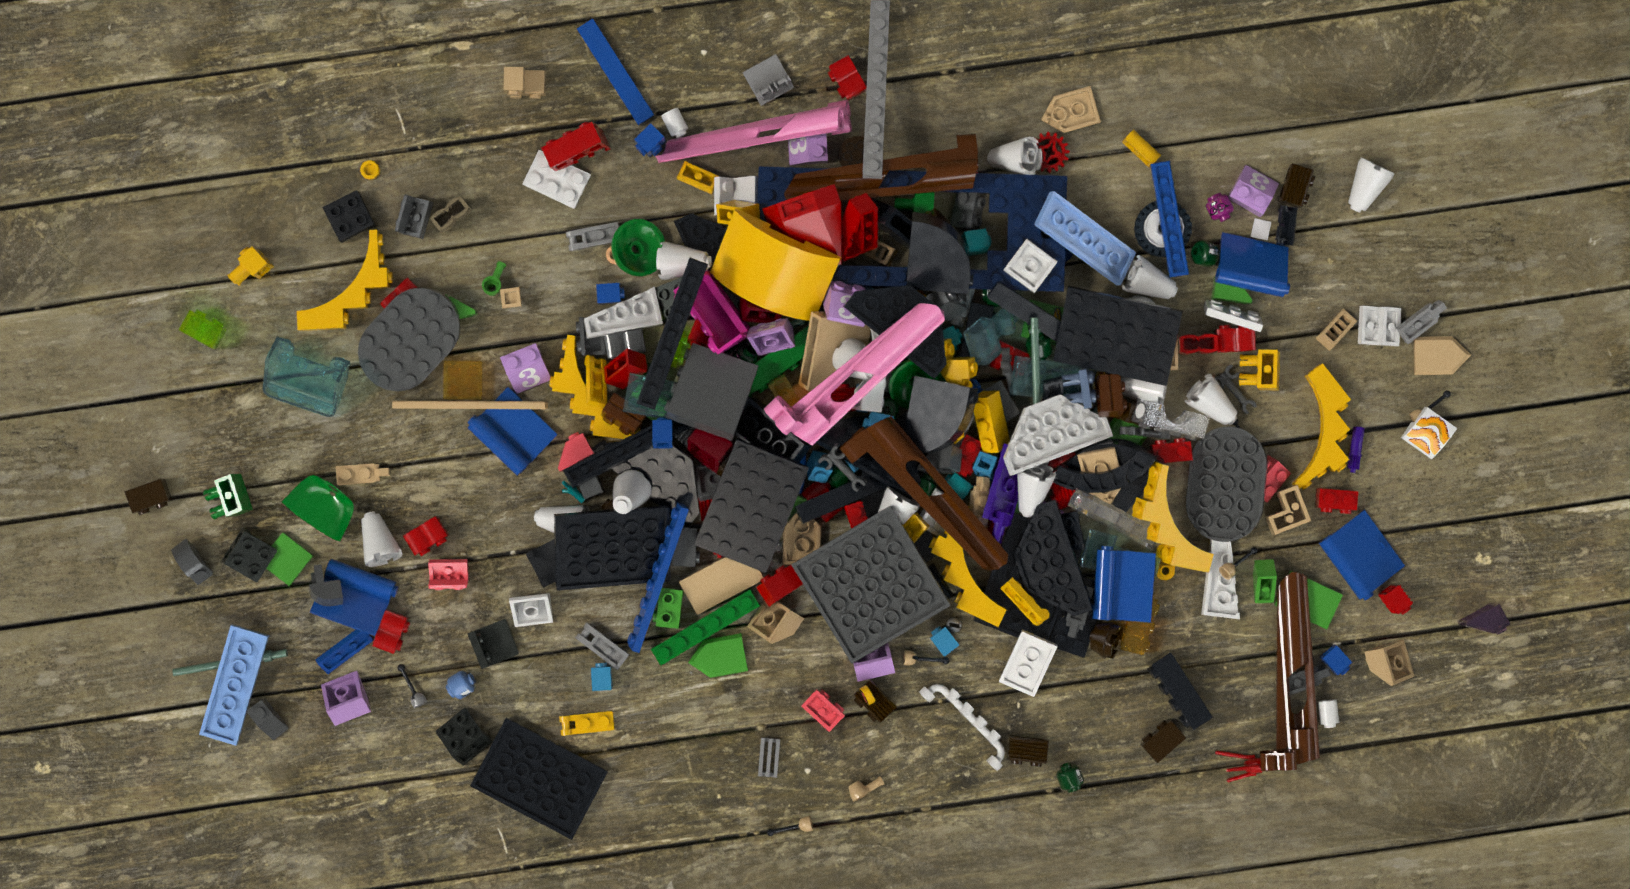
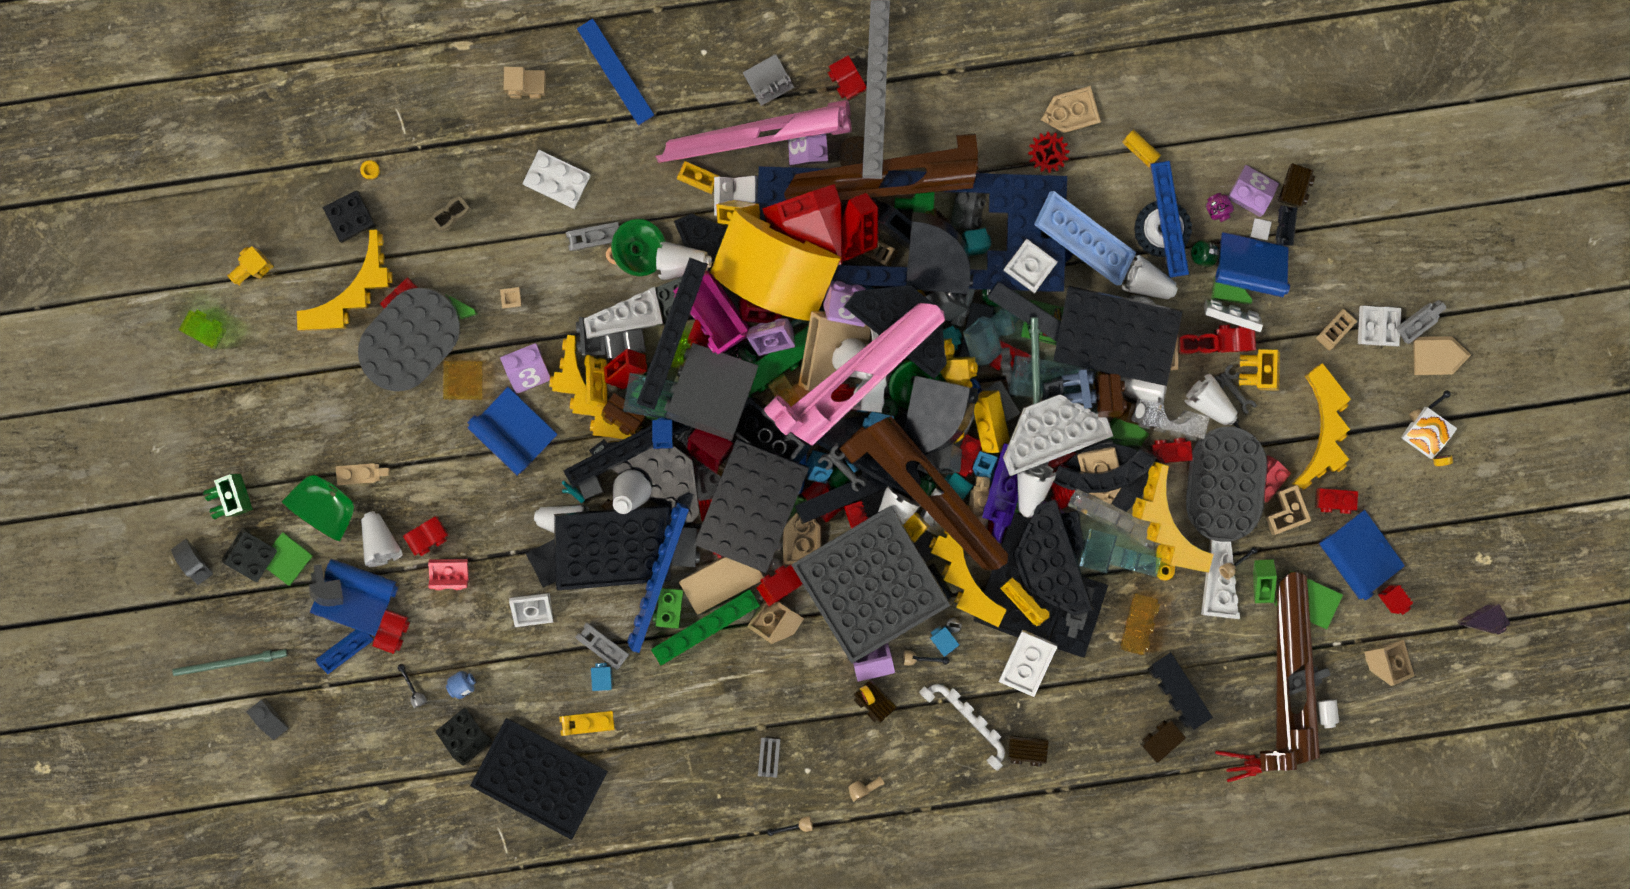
dark brown brick [124,479,173,516] -> none
light blue plate [199,624,269,746] -> none
clear light blue windscreen [262,336,350,417] -> none
lavender slope [321,671,371,726] -> none
tan tile [392,400,548,409] -> none
dark grey bracket [395,194,434,239] -> none
pearl dark grey bracket [467,619,519,669] -> none
bright green bar [482,261,506,296] -> none
red wedge [541,122,611,171] -> none
coral slope [558,432,595,472] -> none
blue brick [596,283,625,305] -> none
blue brick [634,123,666,157] -> none
white brick [661,108,688,138] -> none
bright green tile [688,633,748,678] -> none
coral bracket [801,689,845,732] -> none
white cone [987,137,1042,175] -> none
dark green head [1026,332,1052,361] -> none
dark green head [1056,762,1084,793] -> none
dark brown cone [1089,622,1123,659] -> none
blue door [1092,546,1156,623] -> none
dark grey bar [1119,427,1172,439] -> none
blue brick [1320,644,1352,675] -> none
dark purple piece [1347,427,1365,473] -> none
white cone [1348,157,1395,213] -> none
none -> yellow tile [1433,455,1453,466]

